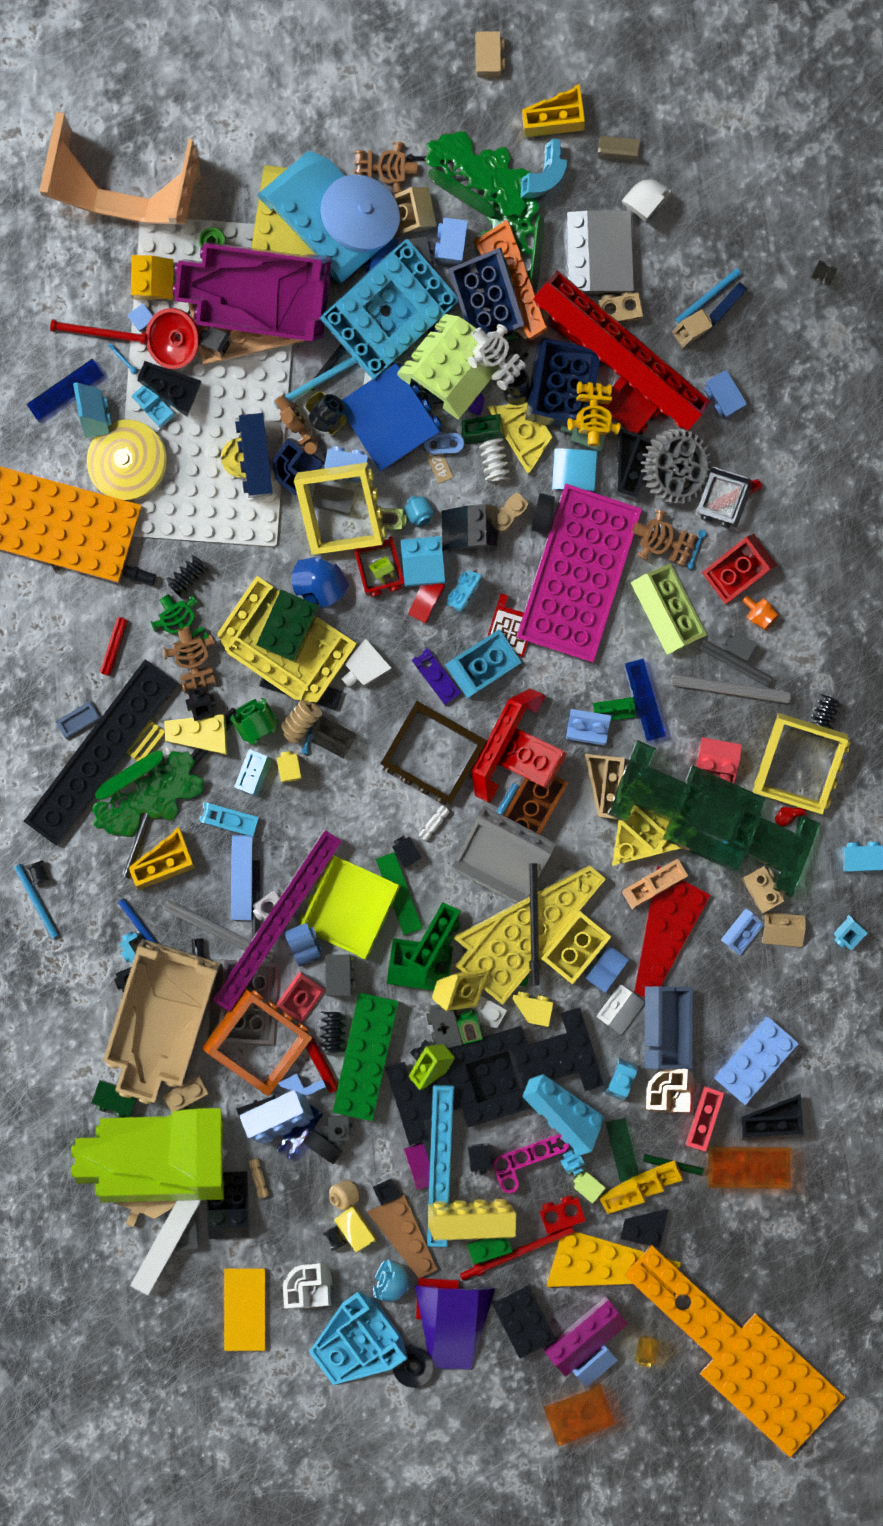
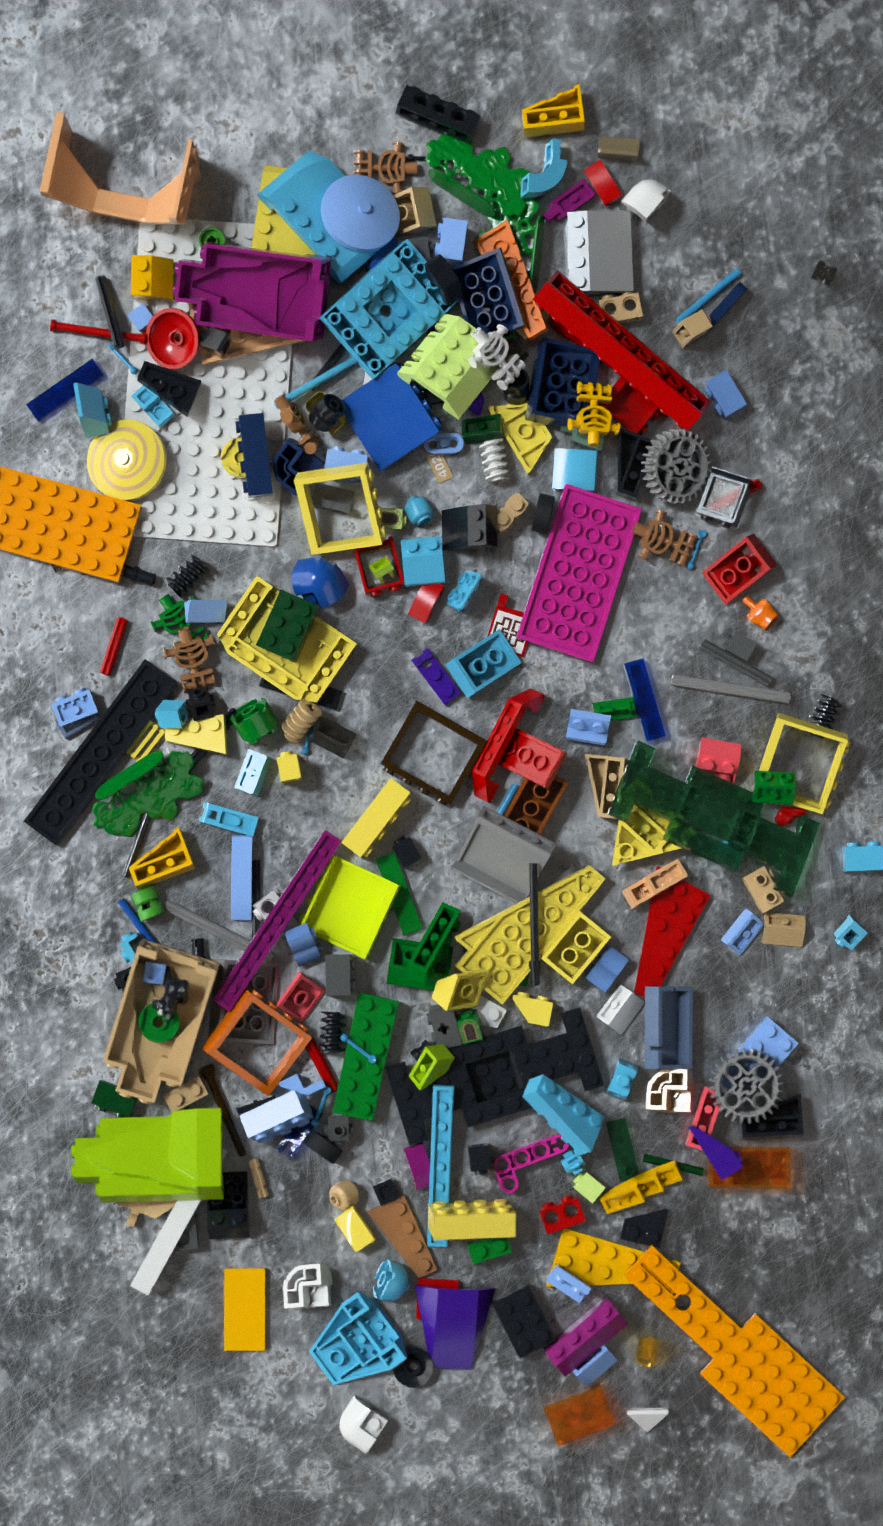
dark azure bar [14,864,59,939] -> none
black bush [26,860,50,885] -> none
black bush [322,1225,347,1251] -> none
white torso [341,639,391,687] -> none
white axle [419,805,450,841] -> none
red bar [459,1226,575,1281] -> none
tan brick [476,31,505,76] -> none
yellowish green slope [631,563,707,655] -> none
none -> light blue bracket [51,688,99,727]
none -> black axle [95,275,125,349]
none -> bright green wheel [131,886,165,922]
none -> green plate [138,1003,180,1043]
none -> light blue tile [141,961,166,985]
none -> black animal [152,965,189,1022]
none -> medium azure brick [155,700,189,728]
none -> light blue slope [184,600,227,623]
none -> dark brown piece [198,1064,246,1157]
none -> dark azure hinge [311,1086,332,1127]
none -> white brick [340,1395,388,1454]
none -> light yellow brick [341,778,411,859]
none -> dark azure hinge [341,1034,376,1063]
none -> black brick [395,85,481,144]
none -> black slope [424,254,463,305]
none -> magenta hinge [543,179,596,223]
none -> light blue bracket [546,1263,591,1303]
none -> red slope [583,160,623,206]
none -> white slope [626,1407,668,1432]
none -> dark purple slope [688,1125,744,1180]
none -> light grey gear [709,1048,785,1124]
none -> green bracket [752,771,796,805]

